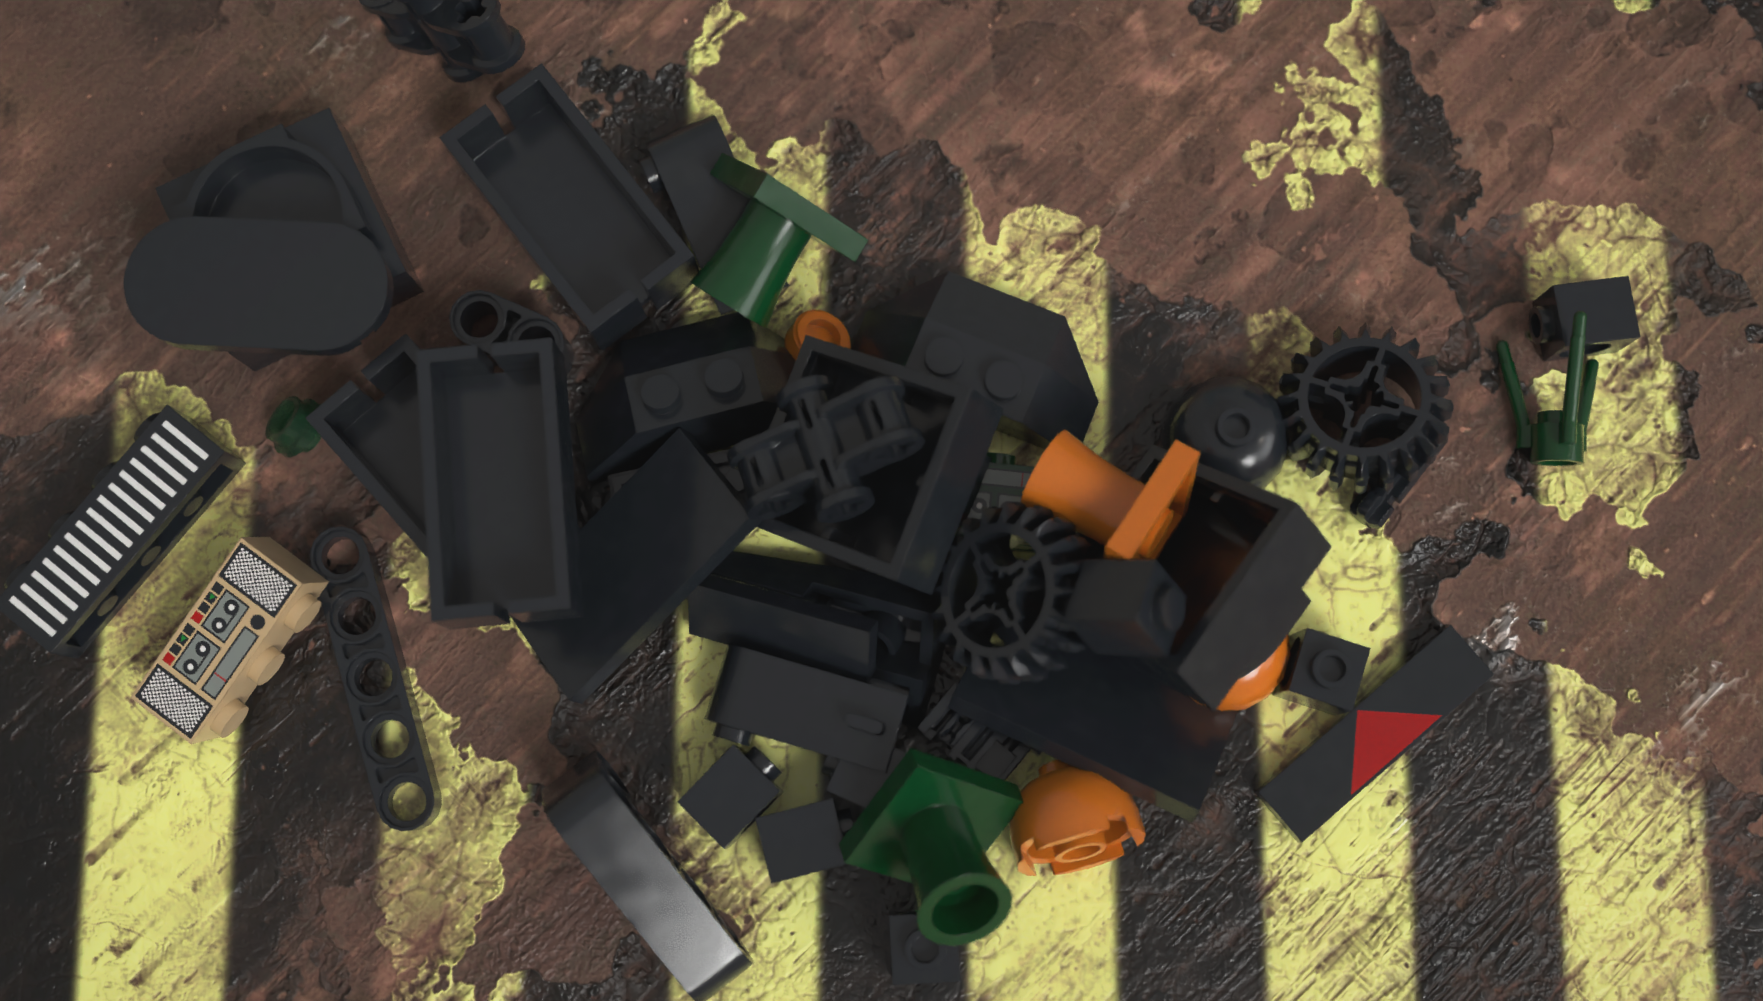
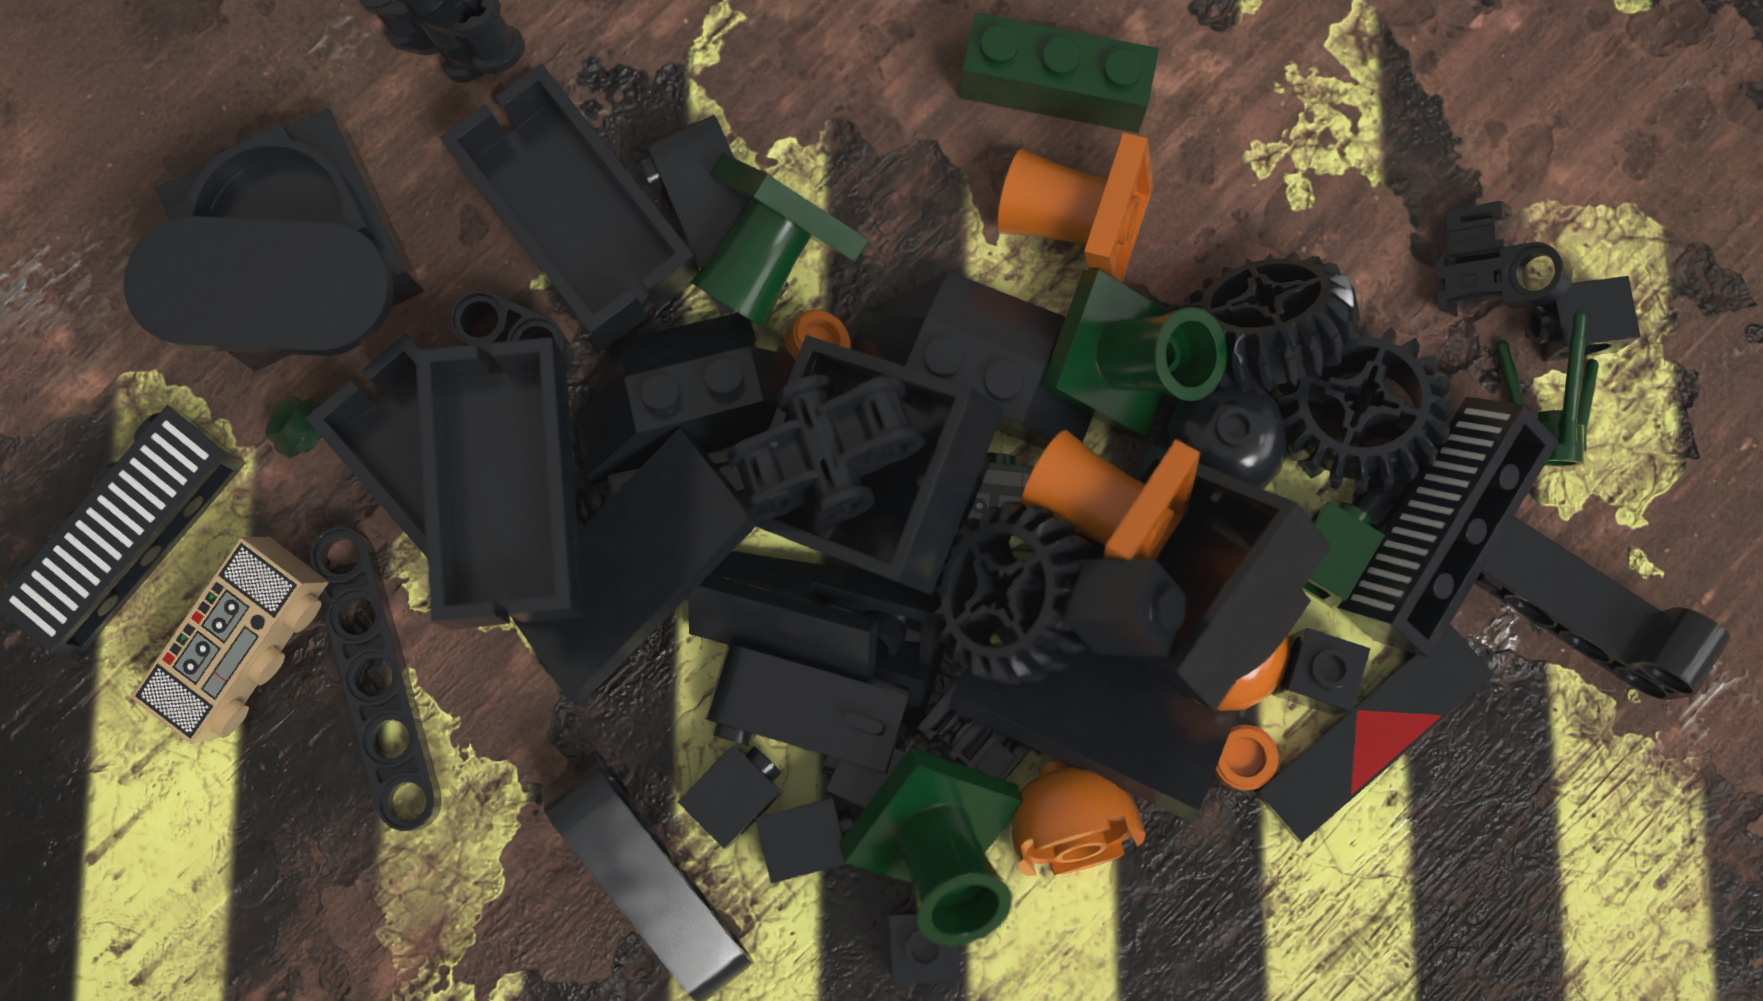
none -> dark green brick [960,12,1159,133]
none -> orange plant [998,132,1153,283]
none -> dark green plant [1041,269,1227,438]
none -> black gear [1186,253,1360,392]
none -> orange tile [1214,725,1279,791]
none -> dark green brick [1302,501,1385,608]
none -> black brick [1337,396,1559,658]
none -> black piece [1435,201,1573,317]
none -> black beam [1474,516,1731,700]

